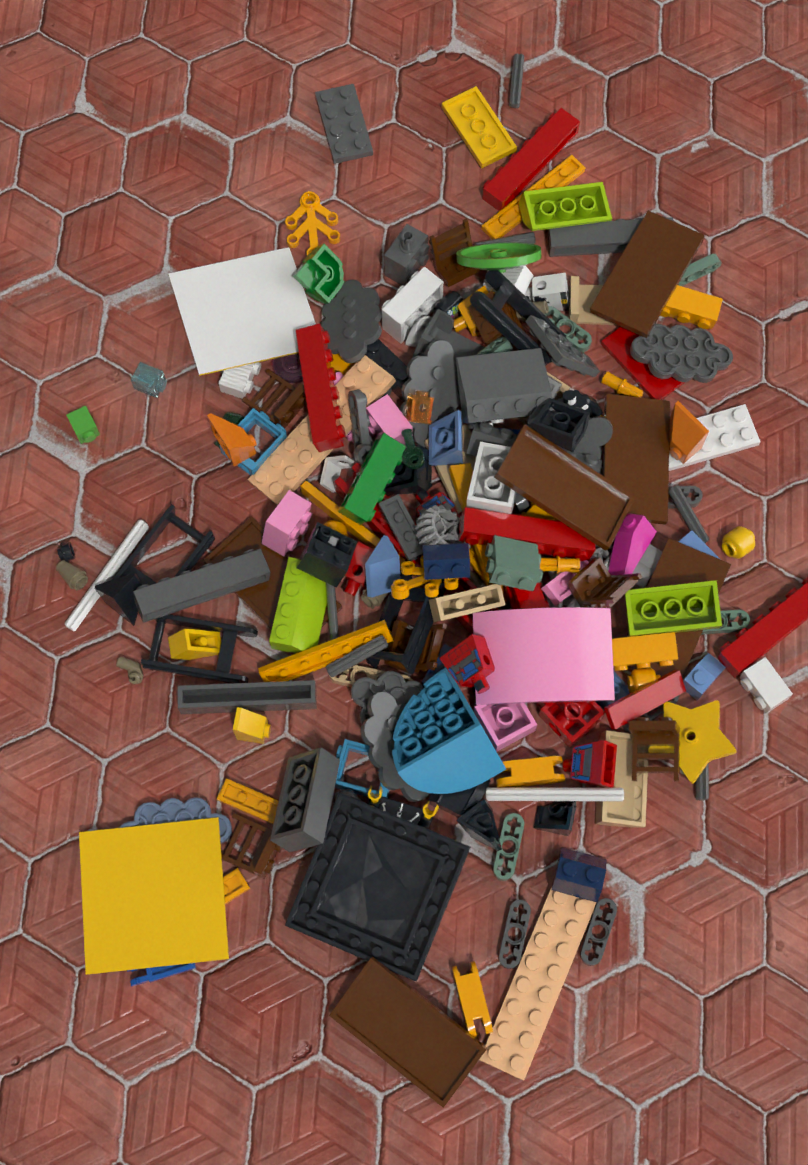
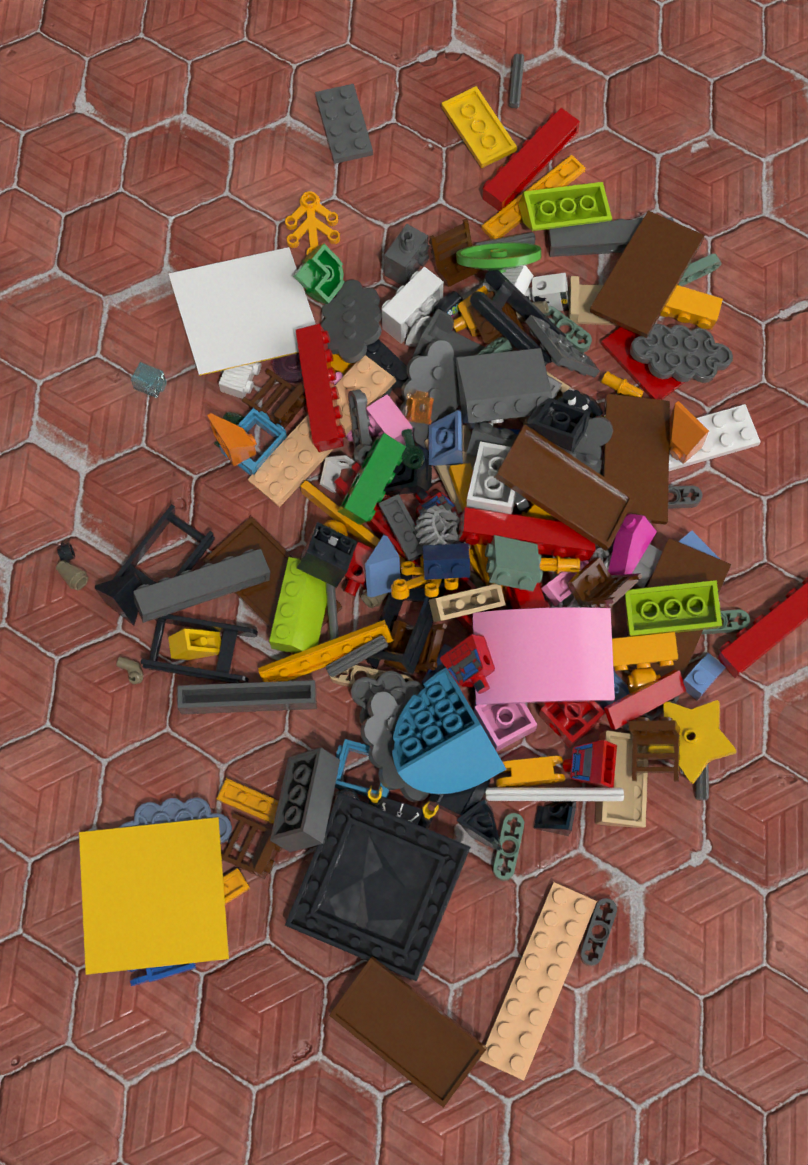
white axle [65,520,149,631] -> none
bright green brick [66,406,100,444] -> none
yellow slope [233,707,271,744] -> none
bright pink brick [262,490,312,556] -> none
light orange piece [452,961,493,1037] -> none
dark grey beam [499,900,531,969] -> none
dark blue slope [551,847,607,902] -> none
dark grey axle [668,485,709,543] -> none
yellow head [722,526,755,559] -> none
white brick [740,657,793,714] -> none

